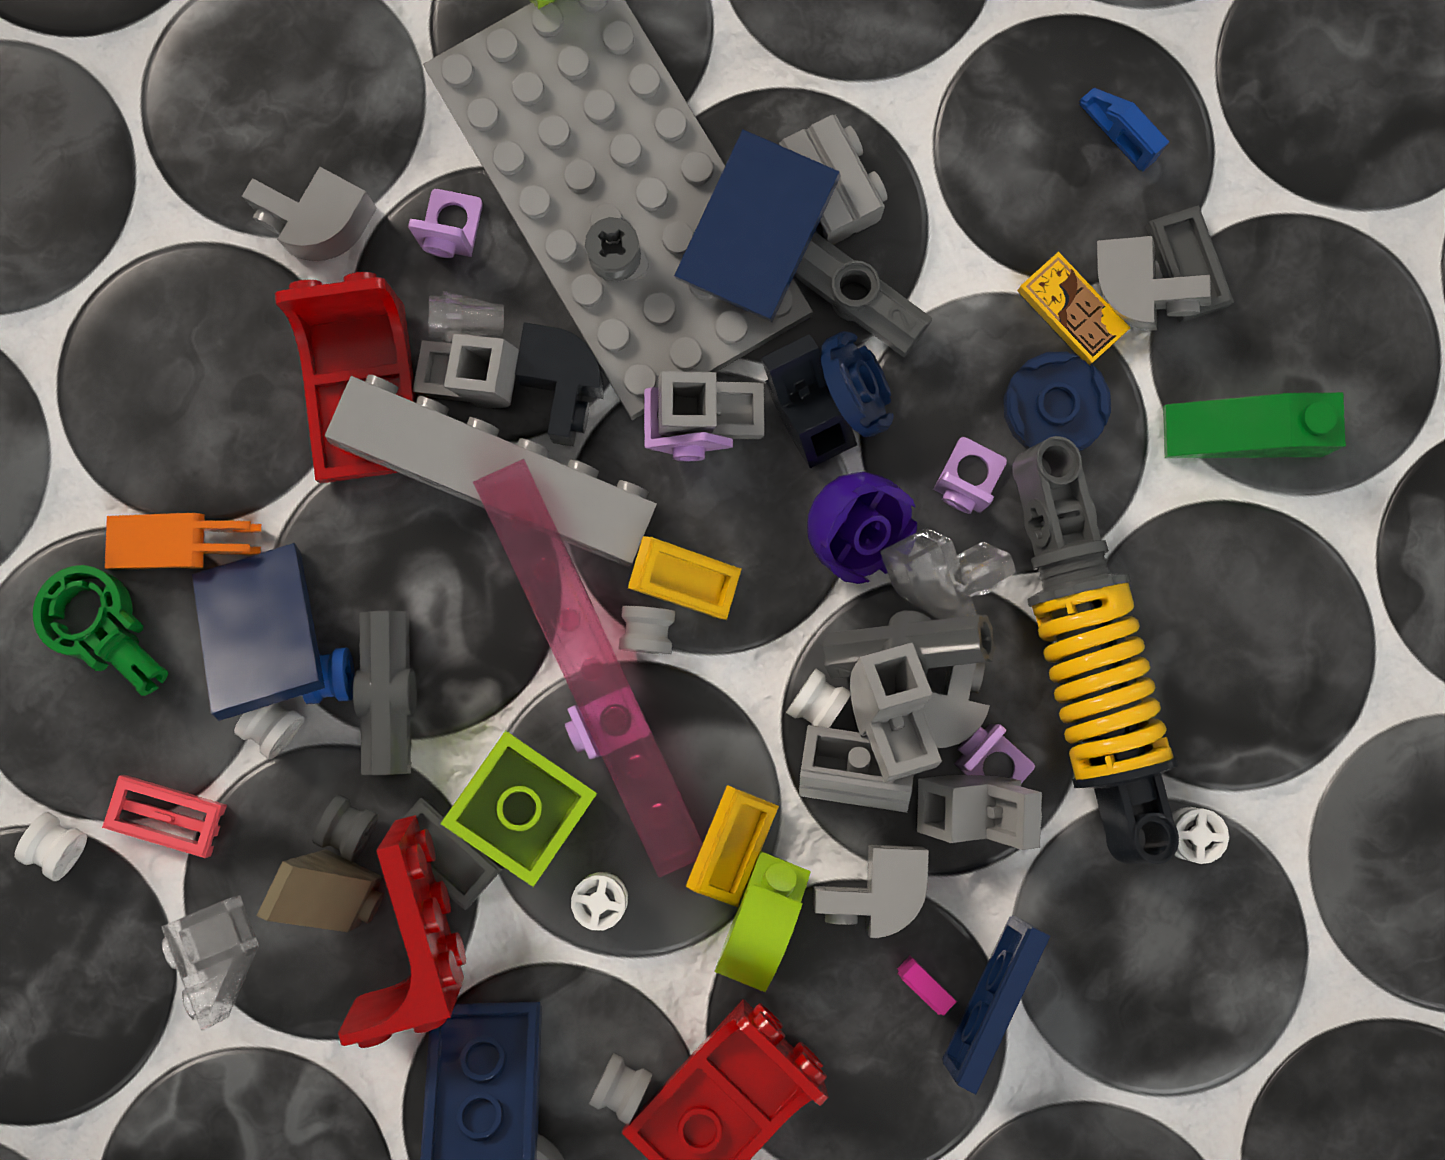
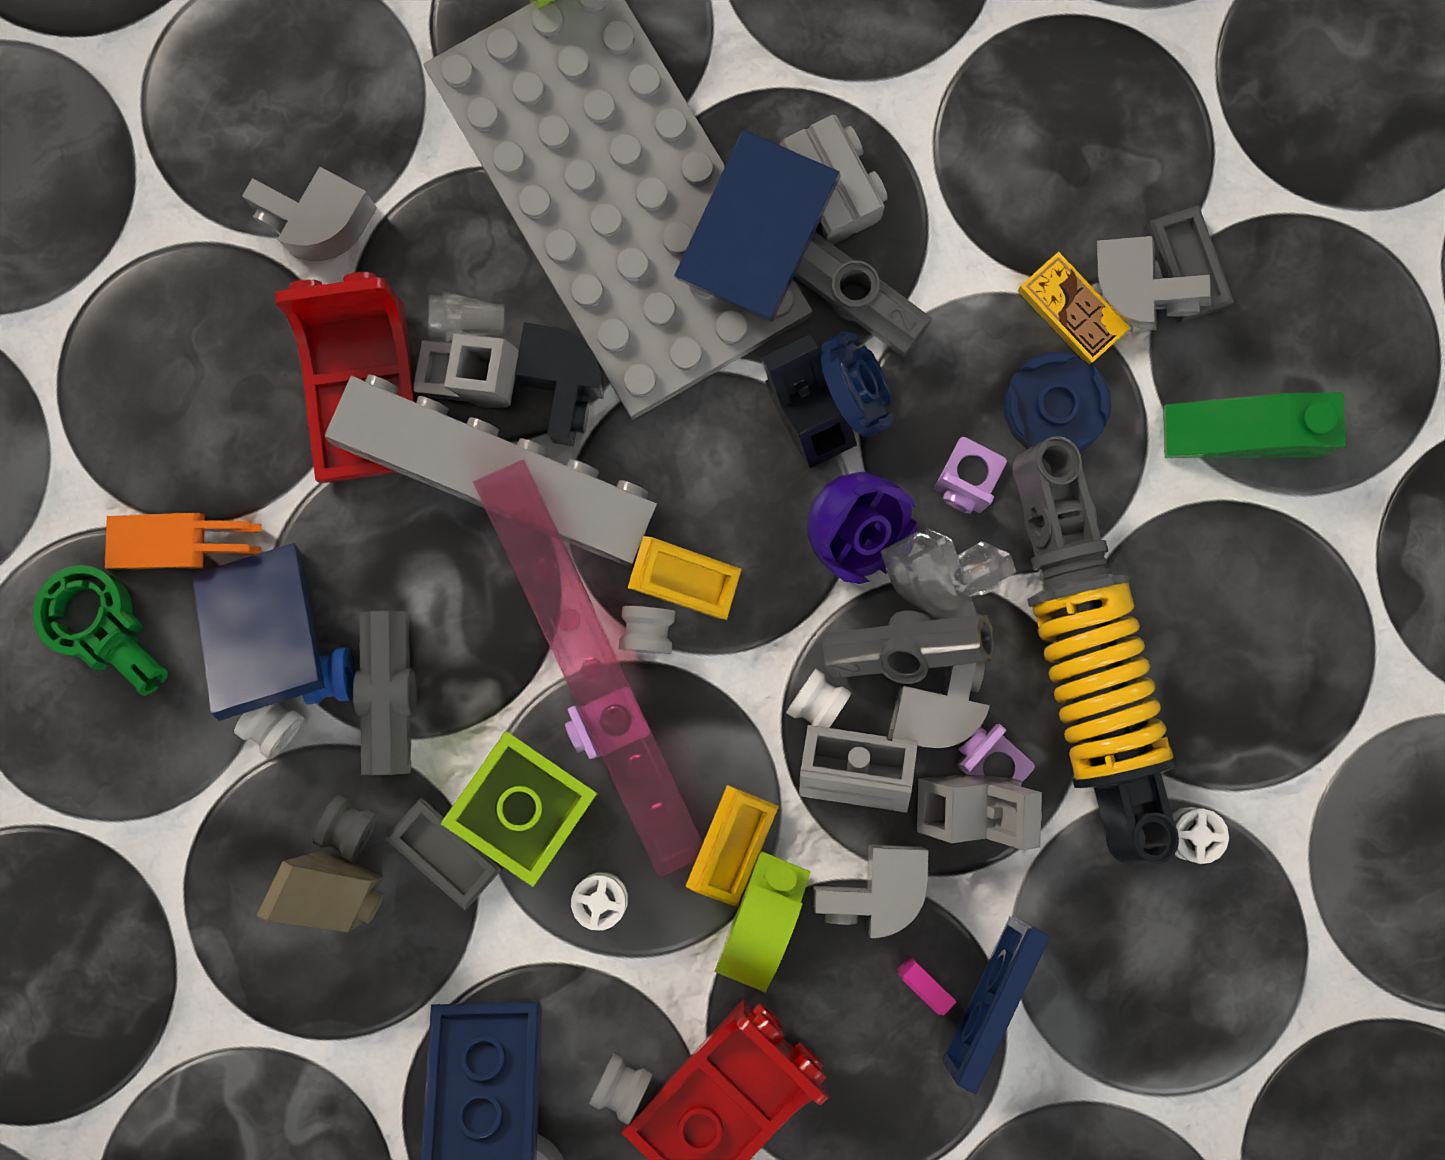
white wheel [14,812,87,881] -> none
coral tile [102,775,227,858] -> none
clear slope [161,895,259,1031] -> none
red bracket [338,815,466,1048] -> none
lavender bracket [408,189,483,258] -> none
dark grey wheel [585,217,641,282] -> none
lavender bracket [644,387,733,461] -> none
light grey brick [658,371,764,439] -> none
light grey brick [850,642,942,783] -> none
blue tile [1079,88,1169,172] -> none

